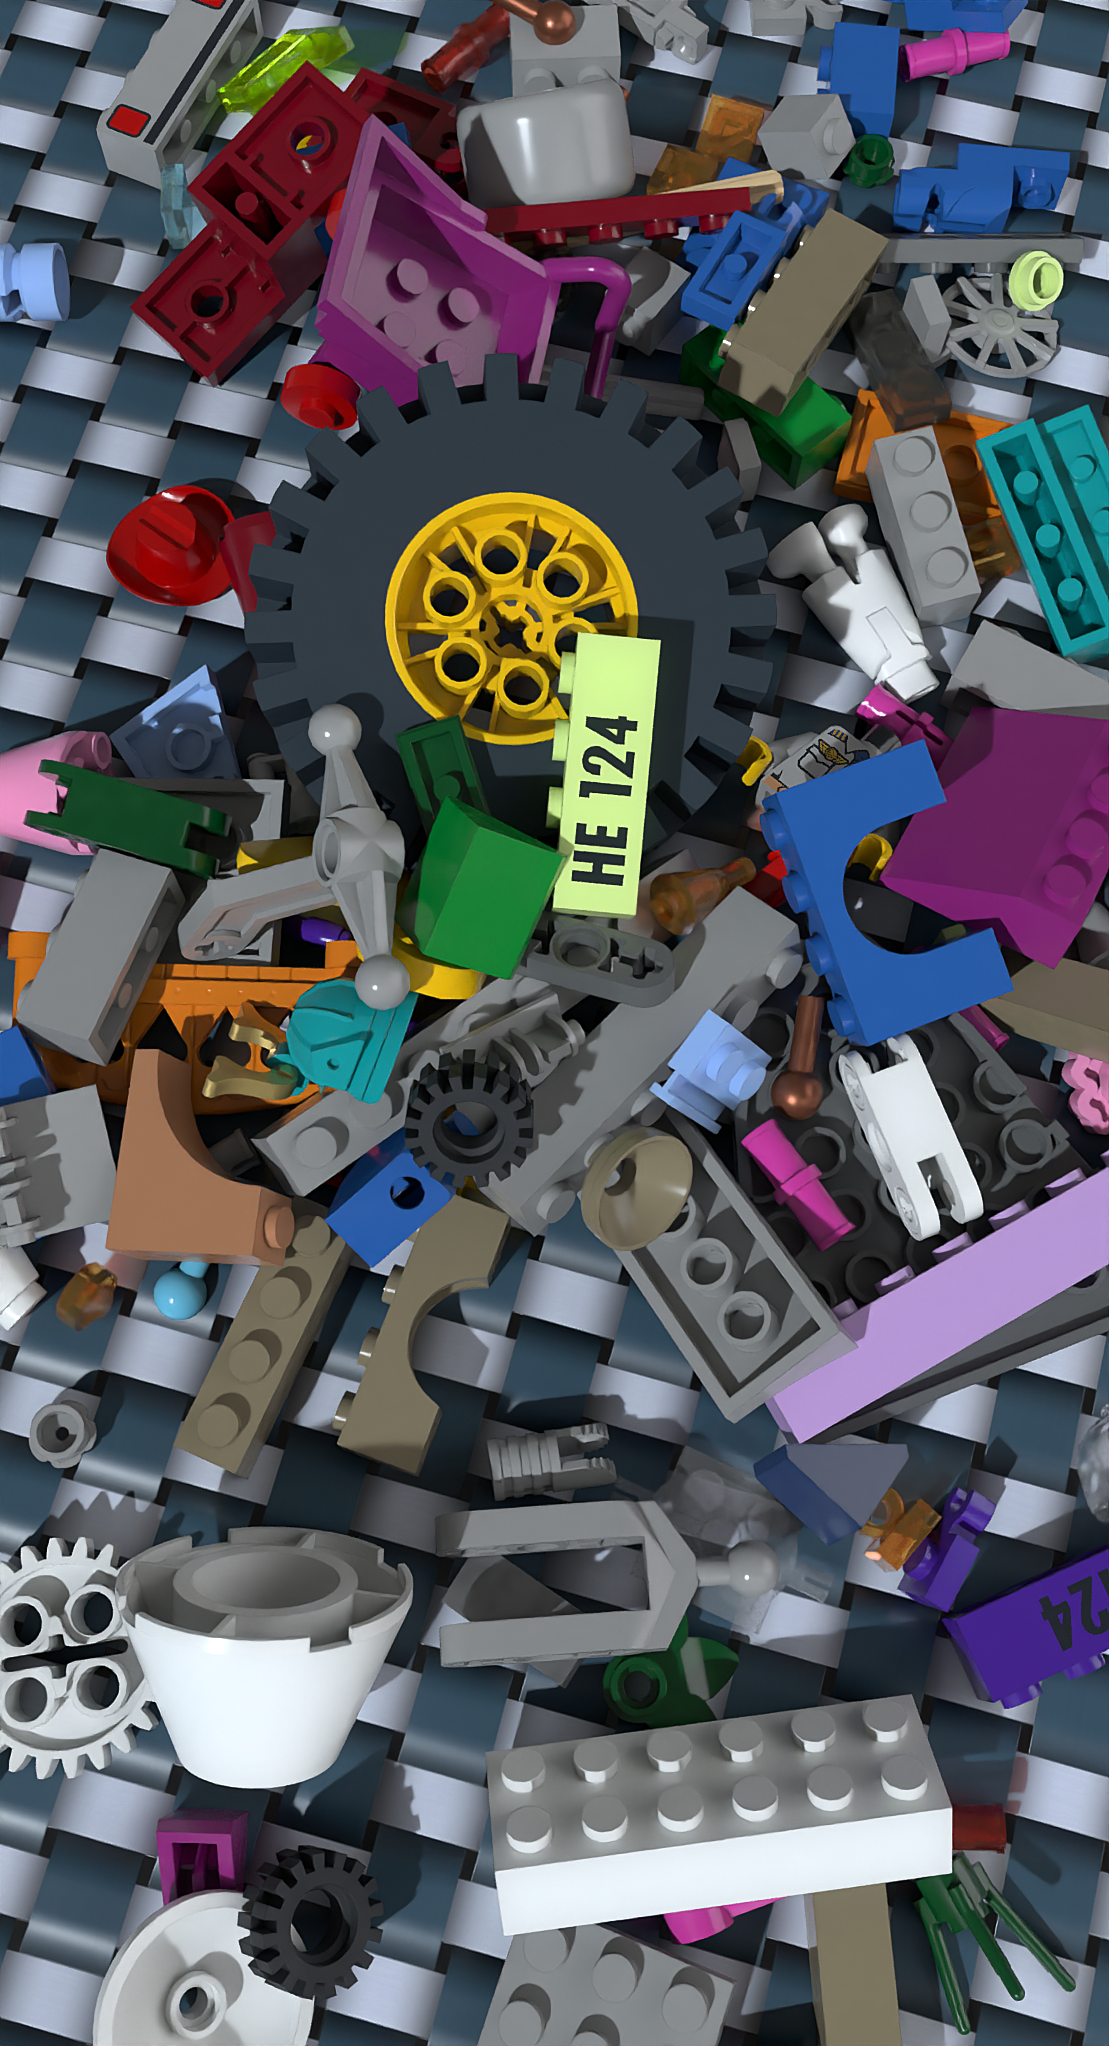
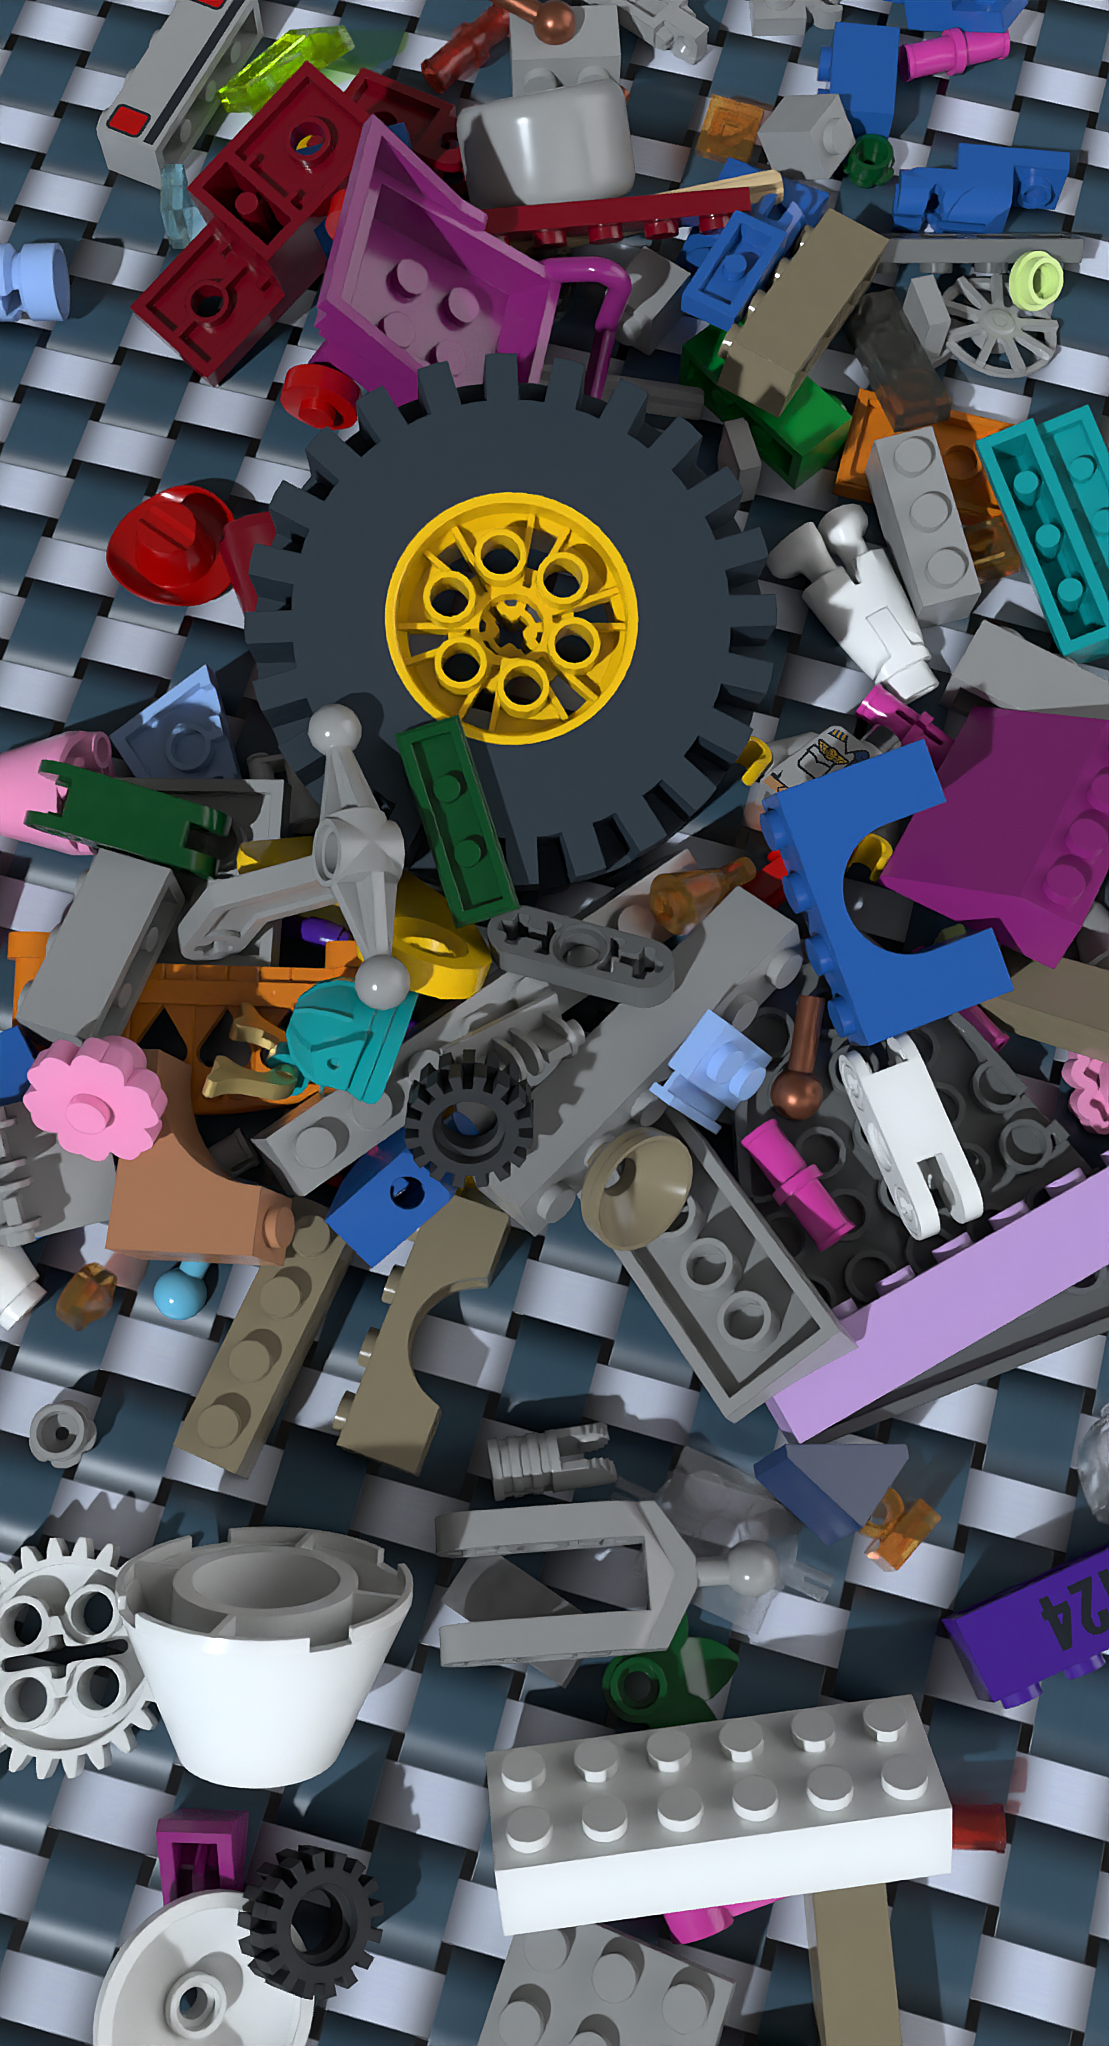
green slope [394,796,568,980] -> none
yellowish green brick [546,632,661,920] -> none
clear orange plate [646,143,719,195] -> none
dark purple plate [897,1487,996,1612] -> none
dark green plant [912,1851,1076,2035] -> none
none -> bright pink plant [23,1035,168,1161]

